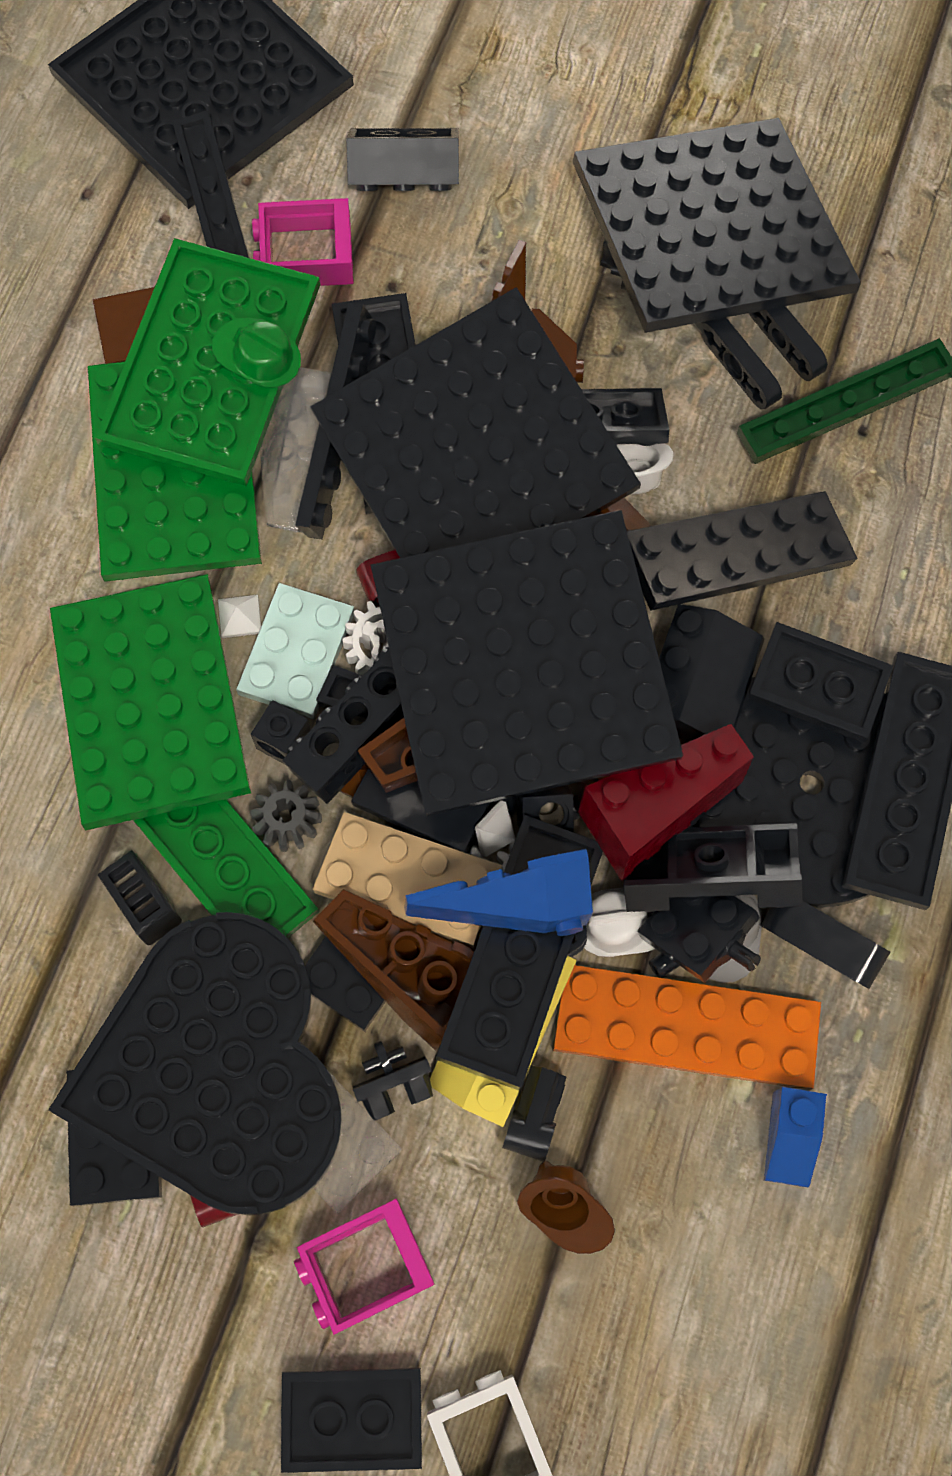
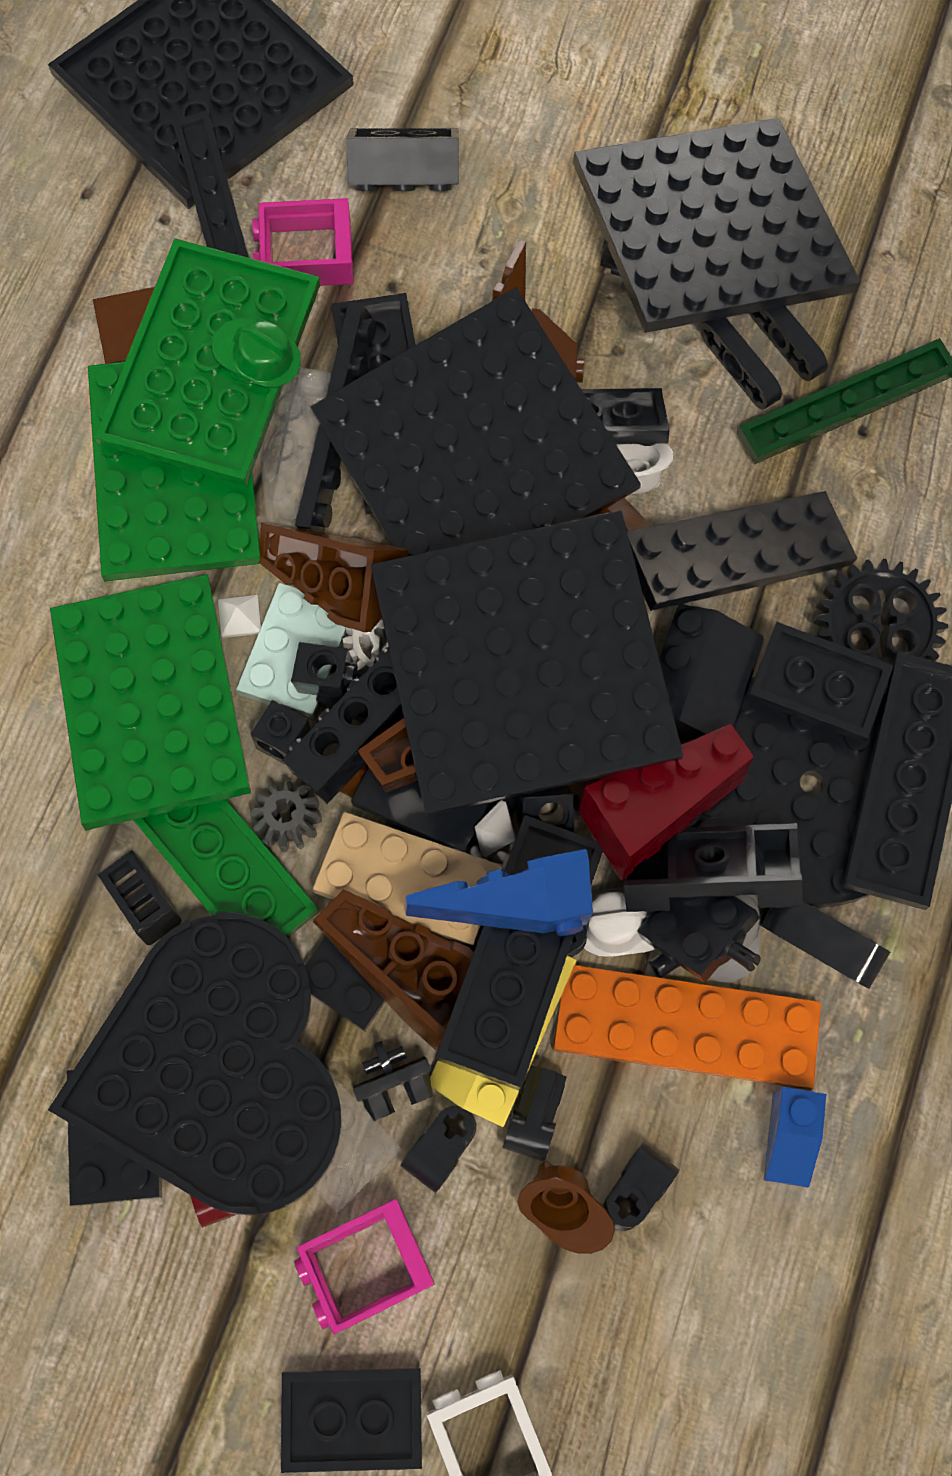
none -> reddish brown wedge [258,523,408,632]
none -> black brick [291,642,358,699]
none -> black piece [400,1106,477,1194]
none -> black piece [602,1142,680,1231]
none -> black gear [814,558,948,681]

